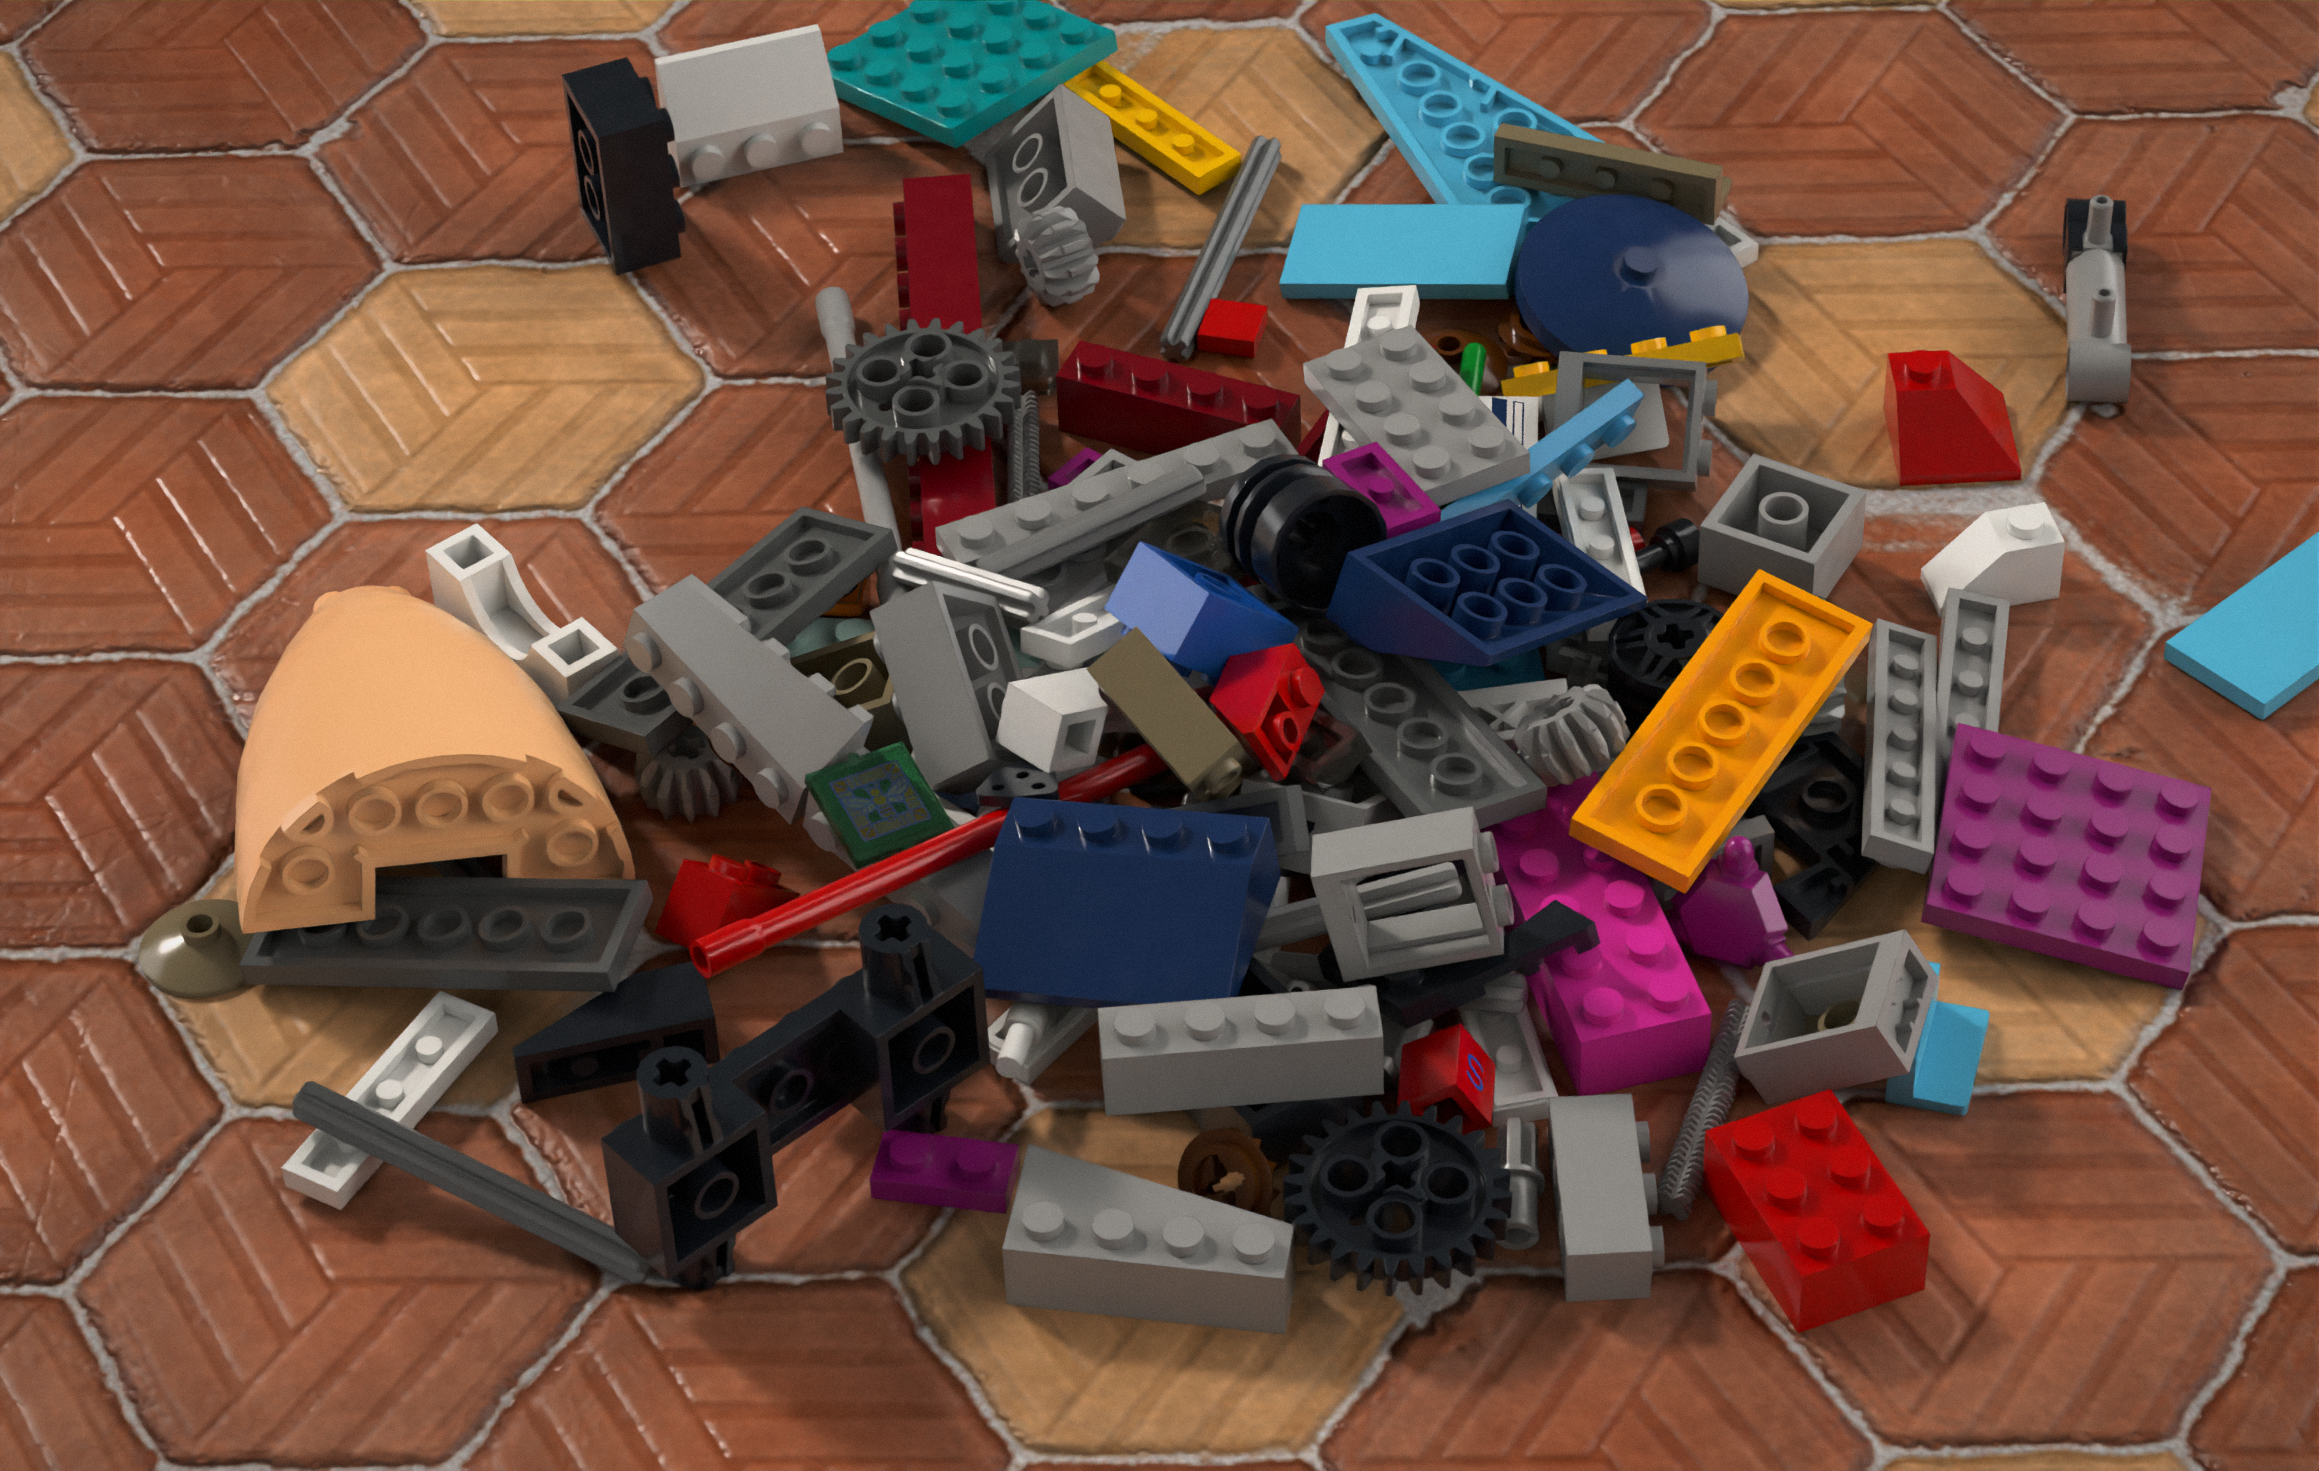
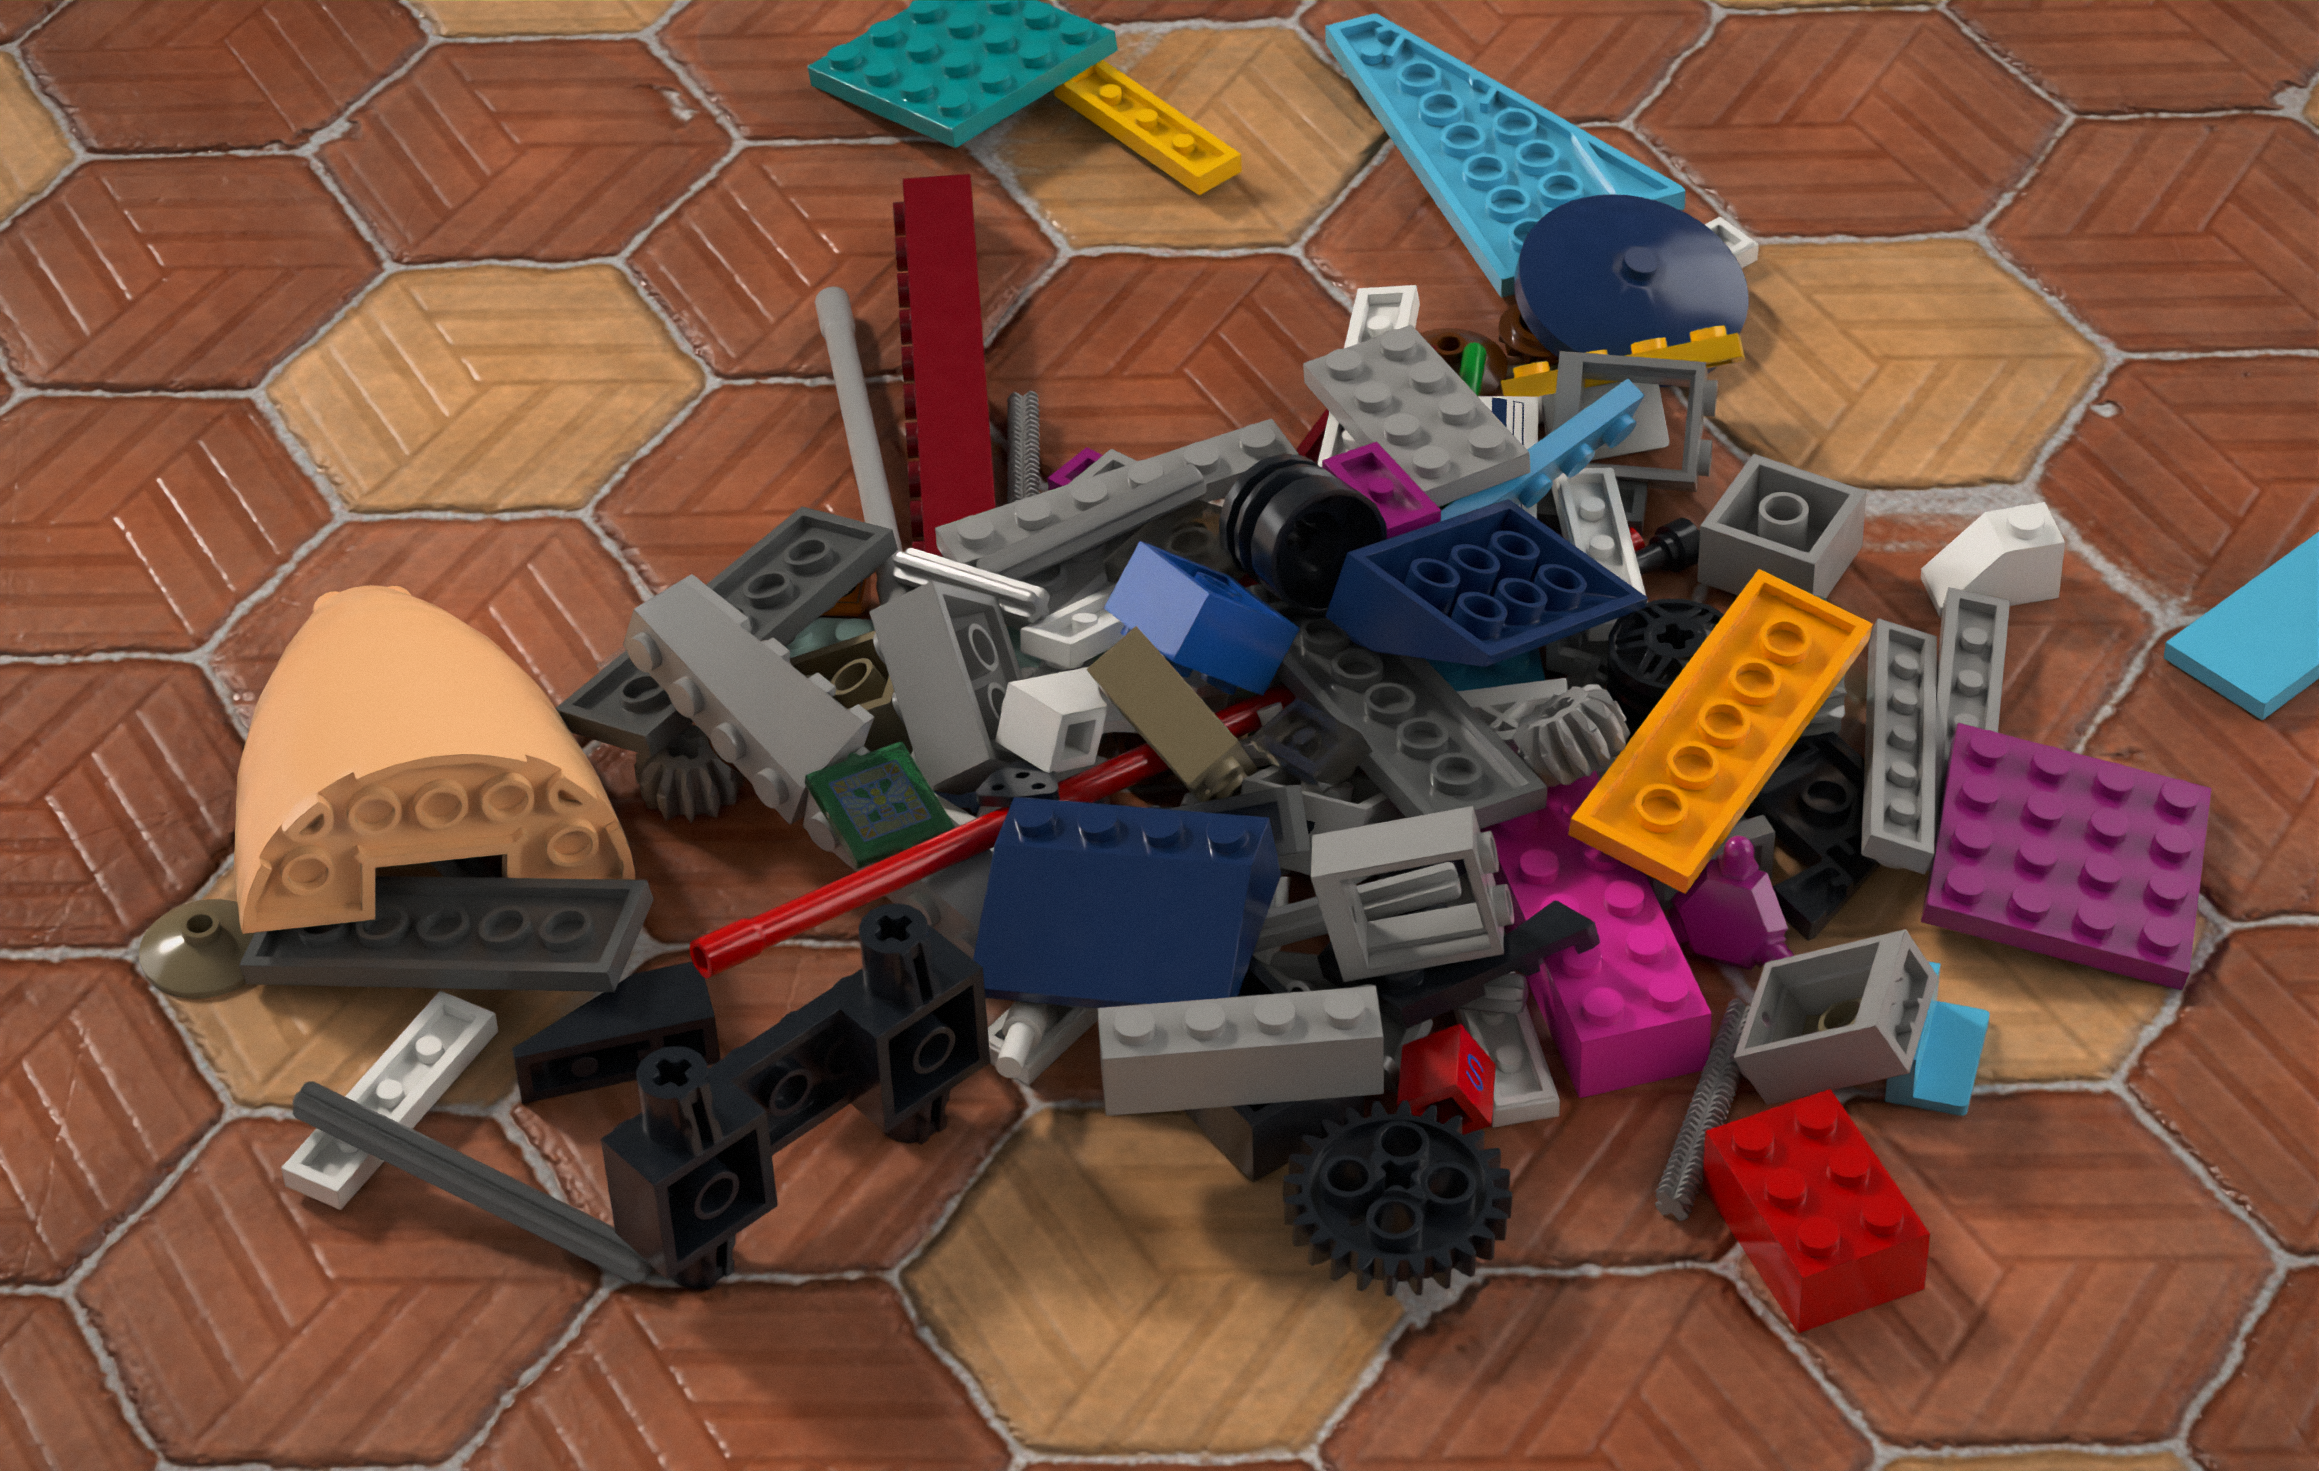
white arch [425,523,619,708] -> none
black brick [562,57,686,276] -> none
white slope [654,24,843,188] -> none
red slope [655,854,800,949] -> none
dark grey gear [825,318,1022,466] -> none
magenta plate [869,1130,1020,1214] -> none
light grey slope [985,84,1127,264] -> none
clear smoke plate [1002,339,1060,396] -> none
light grey wedge [1002,1144,1296,1334] -> none
light grey gear [1014,205,1100,307] -> none
dark red brick [1056,340,1301,456] -> none
dark grey axle [1160,135,1281,362] -> none
reddish brown gear [1178,1127,1281,1218] -> none
red tile [1197,298,1268,358] -> none
red slope [1209,643,1325,781] -> none
medium azure tile [1279,204,1528,299] -> none
dark tan panel [1493,123,1732,225] -> none
light grey axle [1496,1117,1545,1250] -> none
light grey brick [1547,1093,1665,1302] -> none
red slope [1883,350,2022,486] -> none
light grey piece [2062,195,2131,403] -> none

